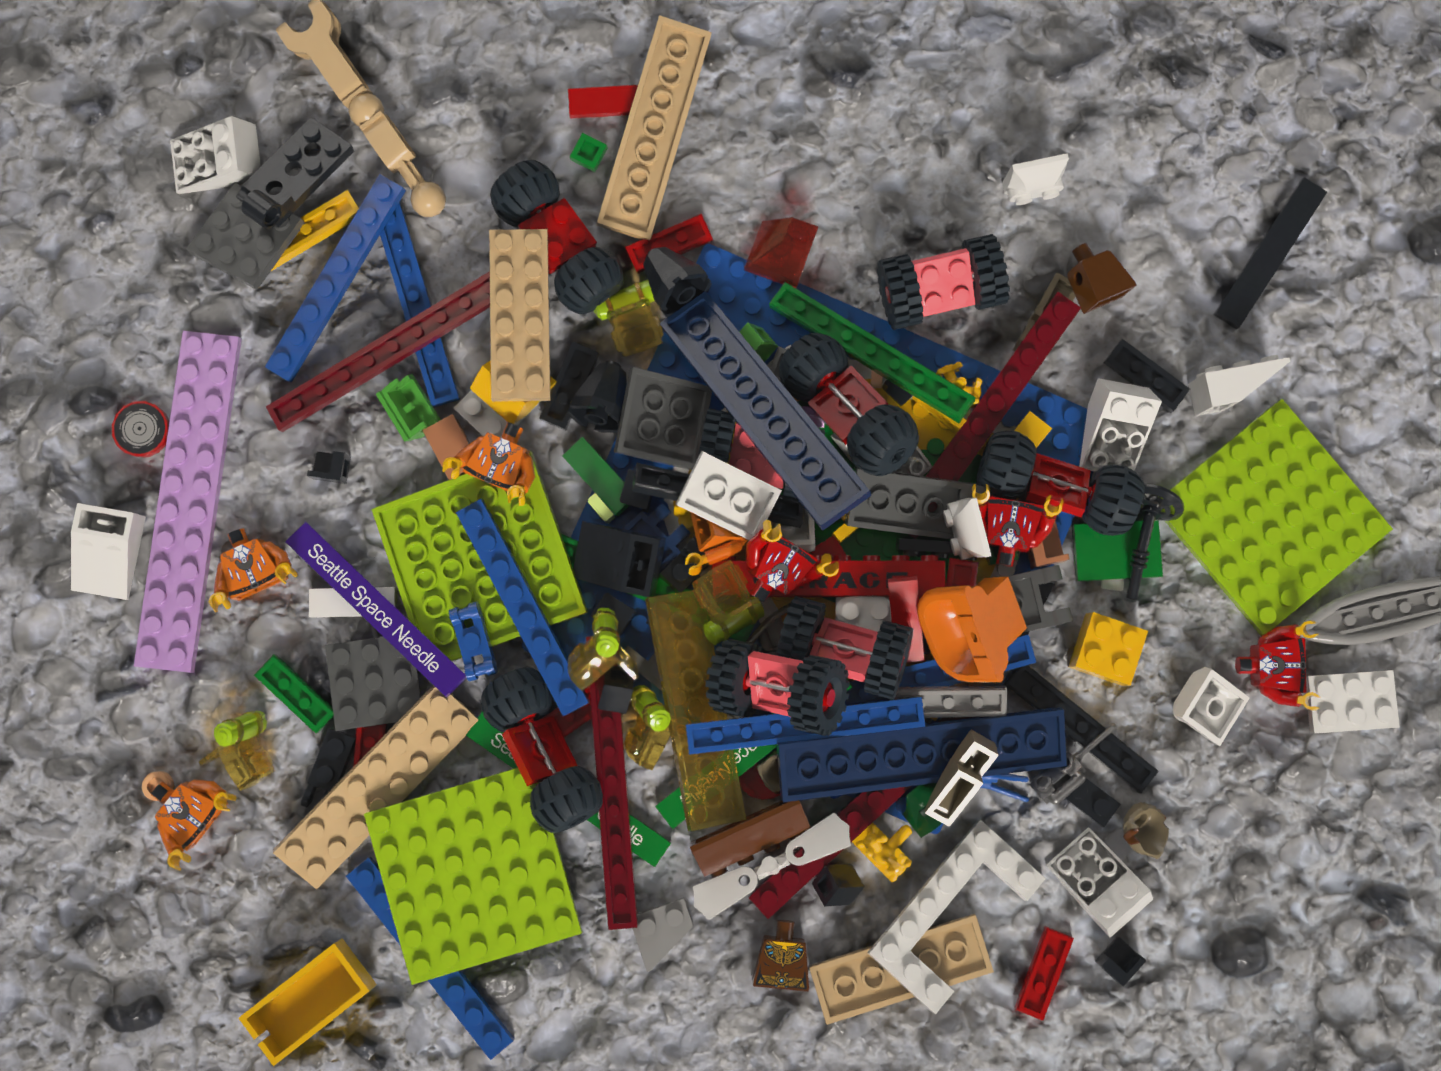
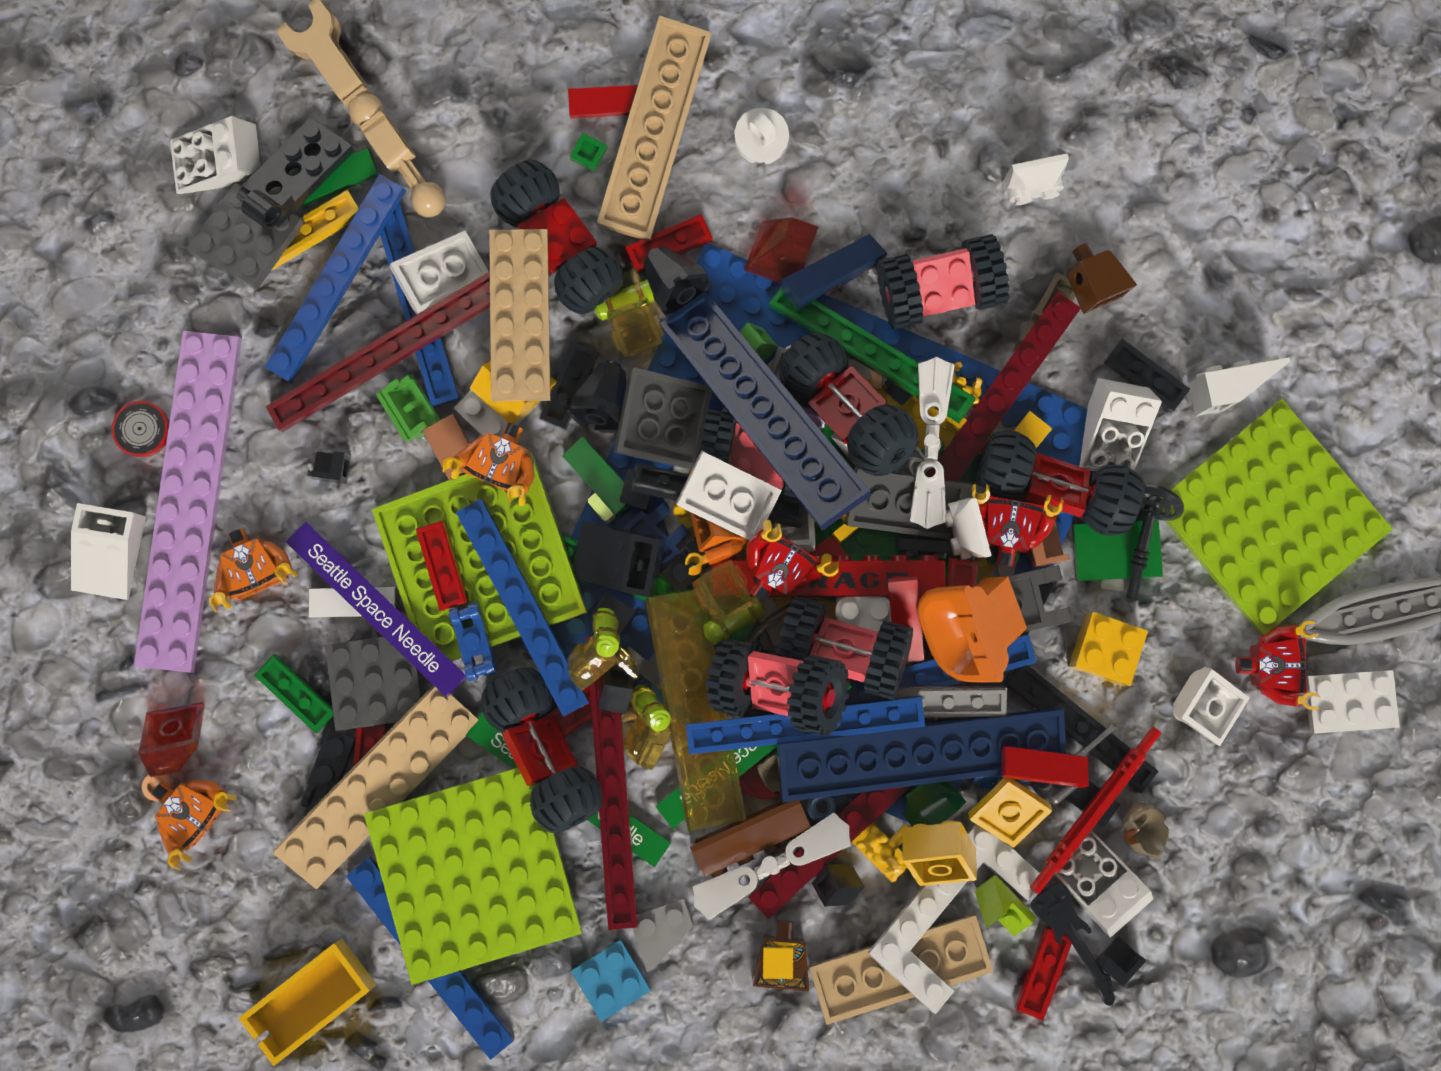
clear yellow piece [199,710,275,791] -> none
dark tan slope [924,730,999,826] -> none
black tile [1213,177,1327,330] -> none
none -> clear red slope [138,702,205,777]
none -> green tile [301,148,379,207]
none -> white plate [390,230,488,315]
none -> red tile [416,520,469,611]
none -> dark azure plate [571,938,651,1022]
none -> white tile [734,108,789,164]
none -> yellow tile [763,947,793,979]
none -> dark blue slope [782,234,887,311]
none -> medium blue plate [807,796,836,822]
none -> yellow brick [903,820,977,886]
none -> white piece [909,357,955,529]
none -> yellow plate [968,778,1053,848]
none -> lime slope [975,875,1036,936]
none -> red tile [1002,746,1089,788]
none -> red axle [1029,726,1162,895]
none -> black piece [1031,883,1115,1006]

